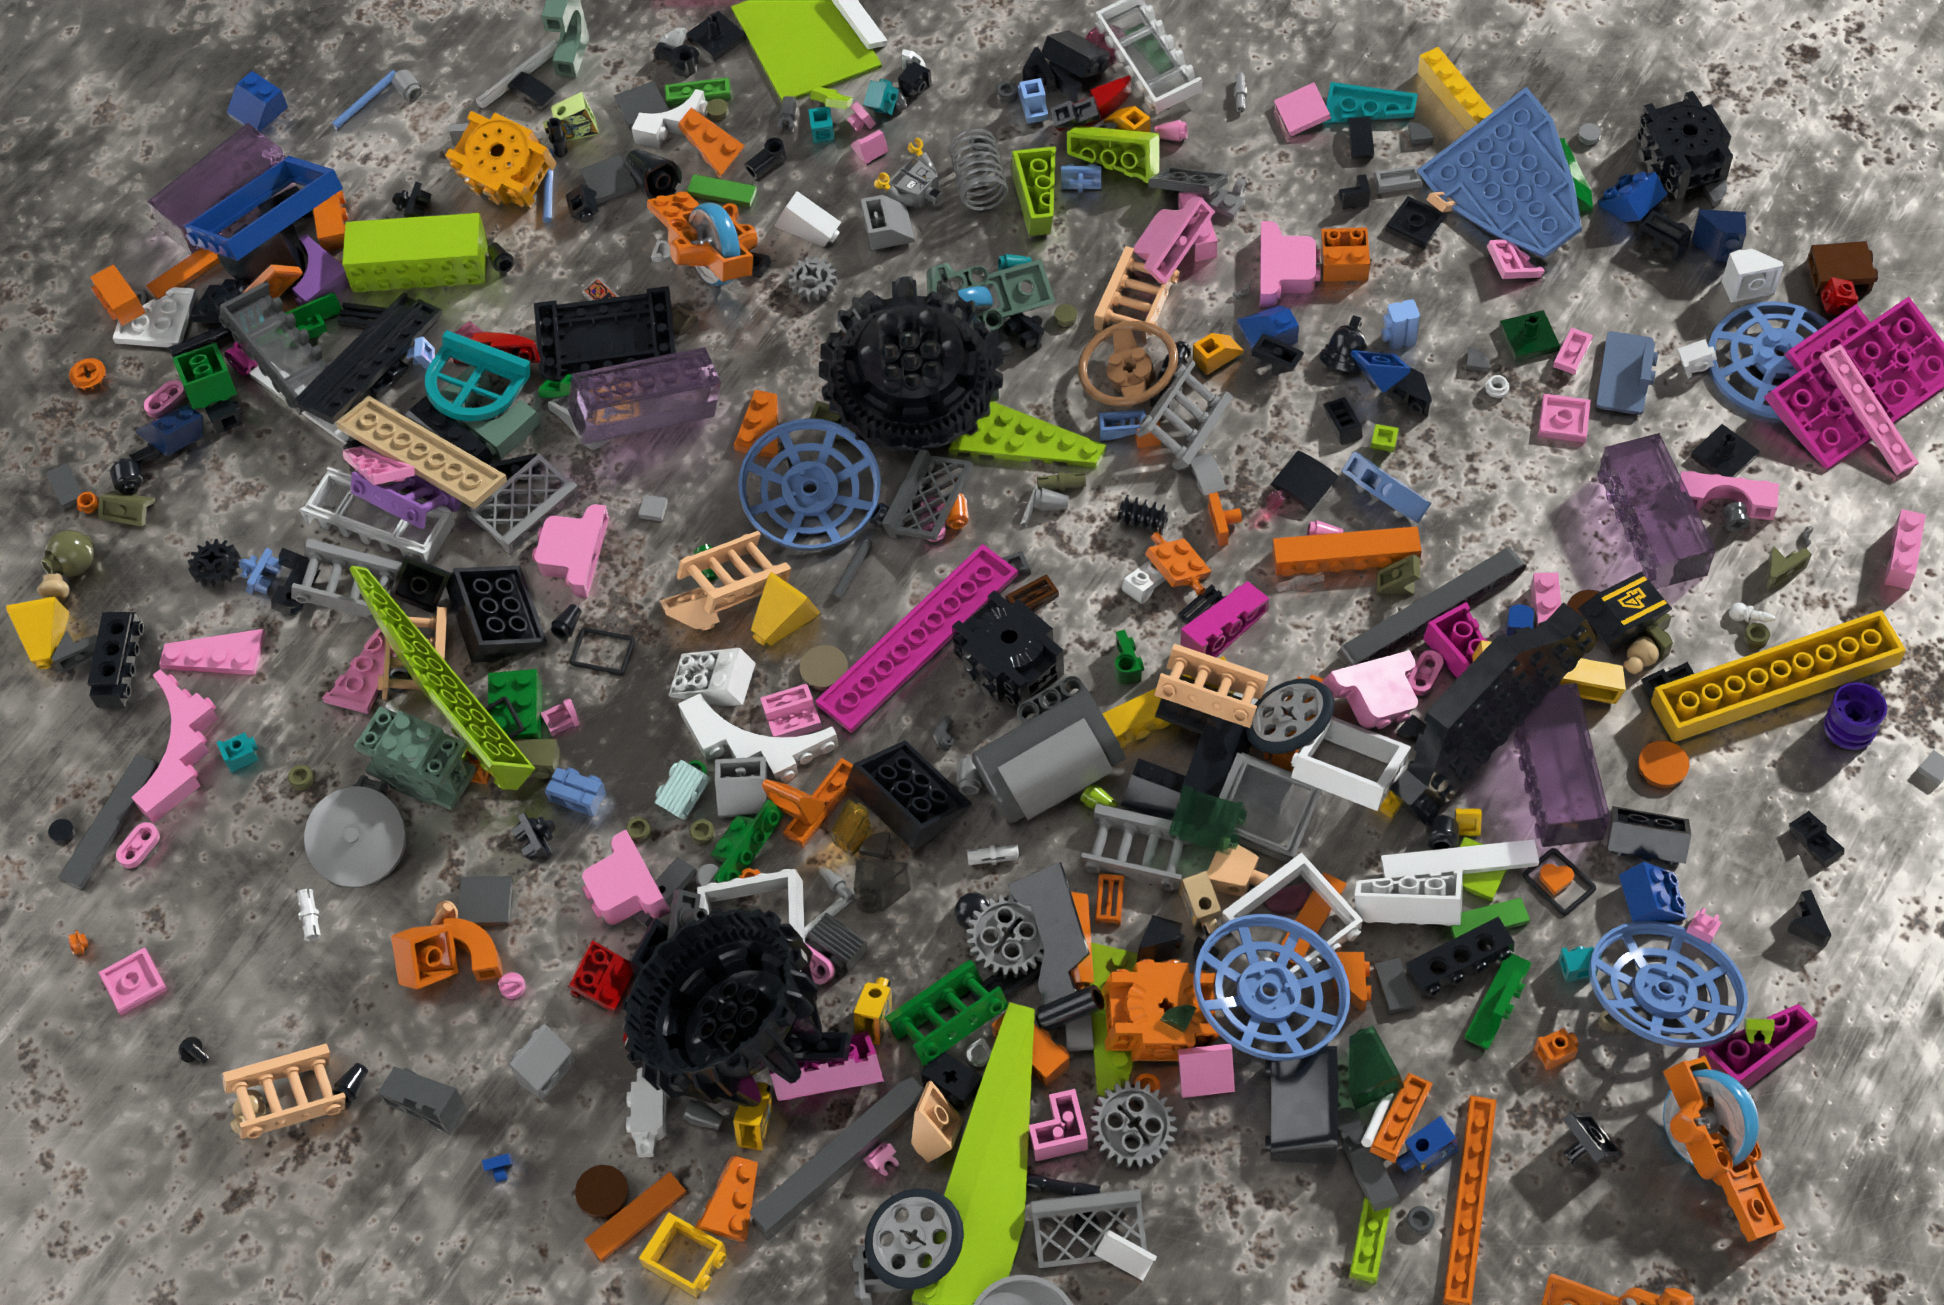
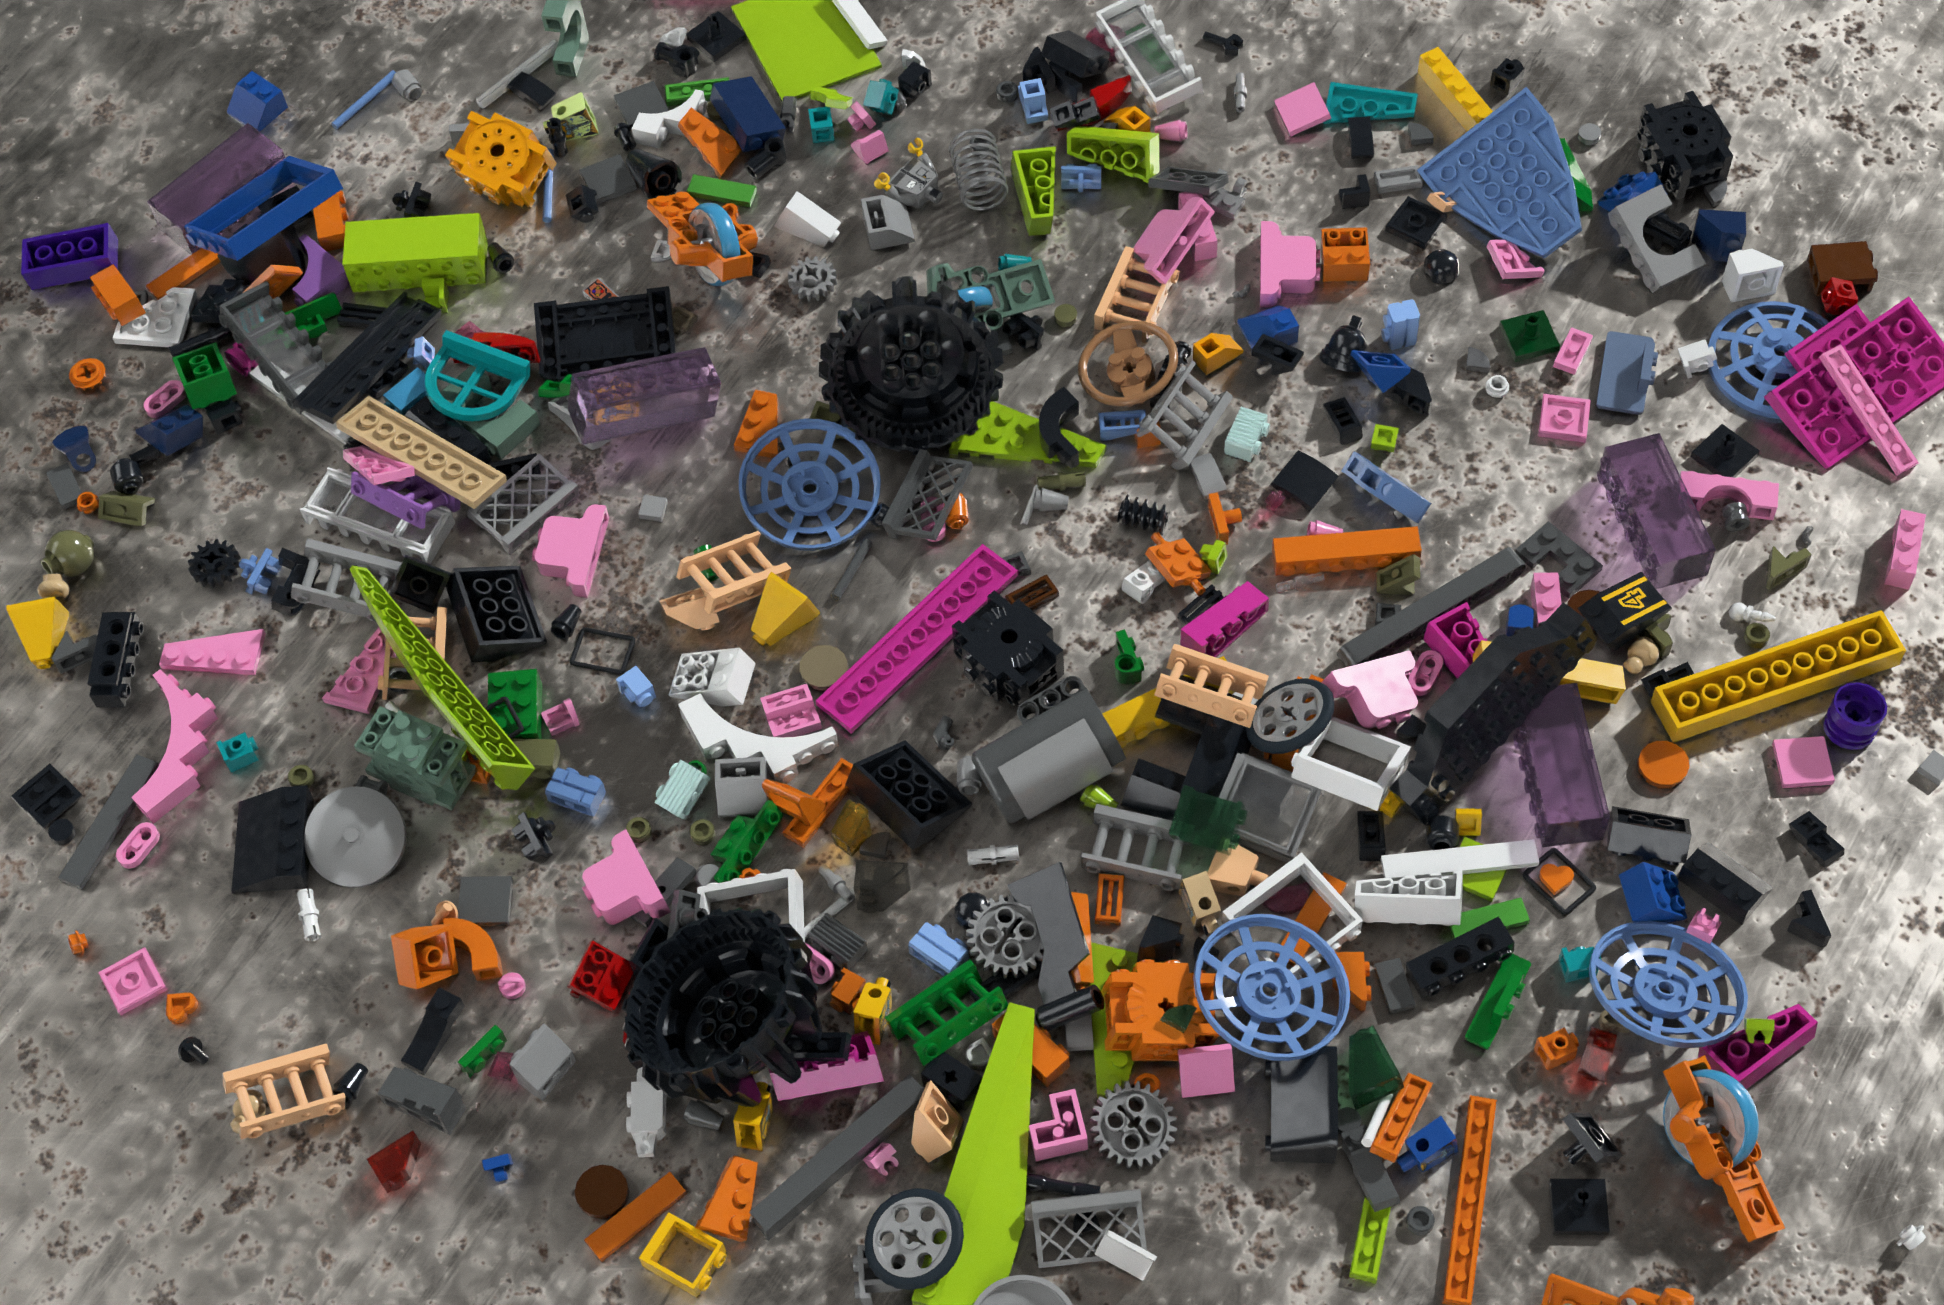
none -> black slope [11,763,83,829]
none -> dark purple brick [21,223,118,290]
none -> dark blue piece [52,425,96,472]
none -> orange tile [166,992,198,1024]
none -> black slope [232,785,314,893]
none -> clear red slope [367,1130,421,1193]
none -> dark azure brick [383,367,427,416]
none -> black slope [401,988,465,1075]
none -> lime panel [422,278,449,313]
none -> green plate [458,1025,507,1078]
none -> clear pink plate [487,1051,514,1082]
none -> black pin [614,122,636,151]
none -> light blue brick [616,666,656,708]
none -> dark blue brick [710,76,786,152]
none -> orange brick [829,967,866,1015]
none -> light blue brick [908,922,969,977]
none -> black arch [1039,387,1079,469]
none -> lime tile [1199,540,1227,574]
none -> black bar [1203,31,1243,56]
none -> light aqua brick [1224,406,1270,462]
none -> black slope [1357,811,1386,861]
none -> dark grey tile [1375,603,1401,626]
none -> black hair [1424,249,1459,284]
none -> black brick [1490,58,1525,95]
none -> dark grey plate [1515,521,1603,599]
none -> black tile [1549,1178,1610,1235]
none -> clear red slope [1577,1026,1617,1082]
none -> light grey arch [1608,185,1706,293]
none -> black slope [1678,842,1773,925]
none -> bright pink tile [1772,736,1835,788]
none -> white plate [1896,1225,1926,1250]

